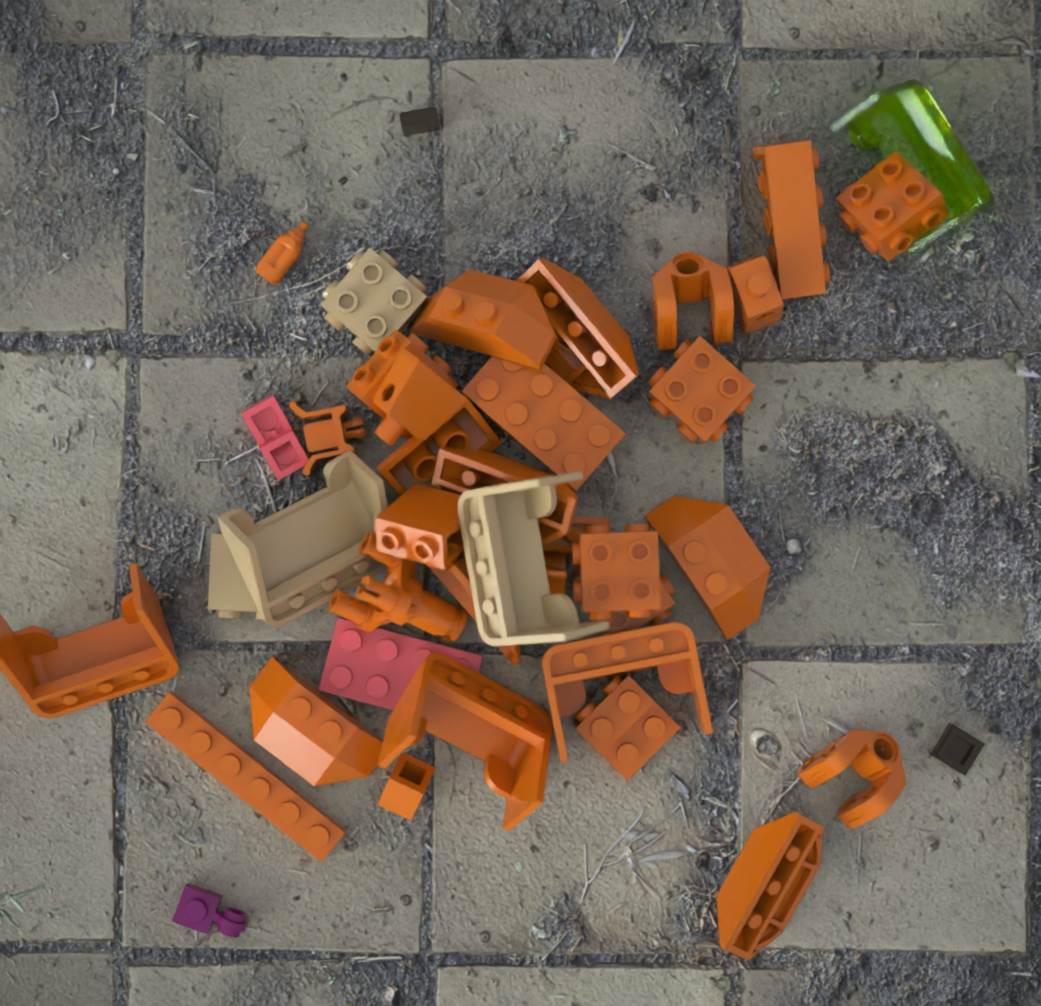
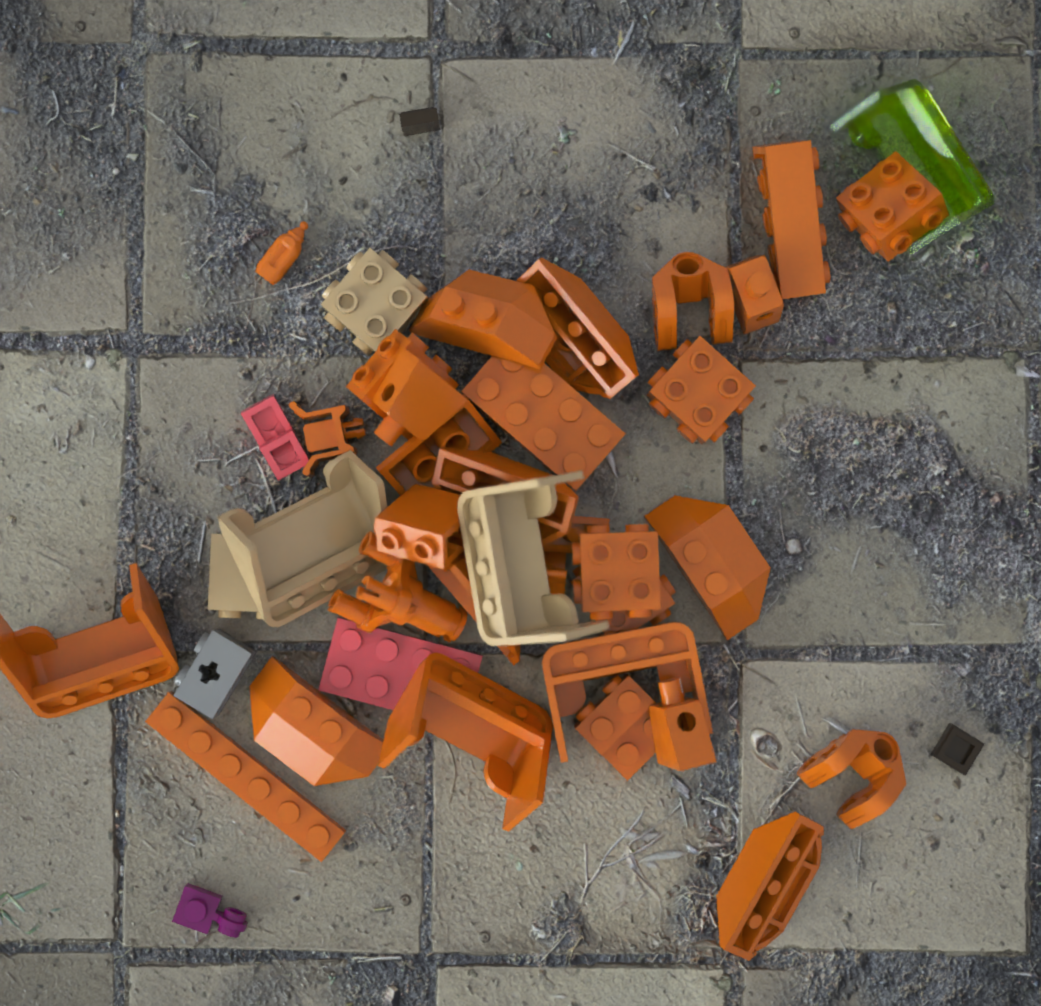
orange brick [377,752,436,821] -> none
none -> light grey brick [173,629,258,719]
none -> orange torso [649,677,716,771]

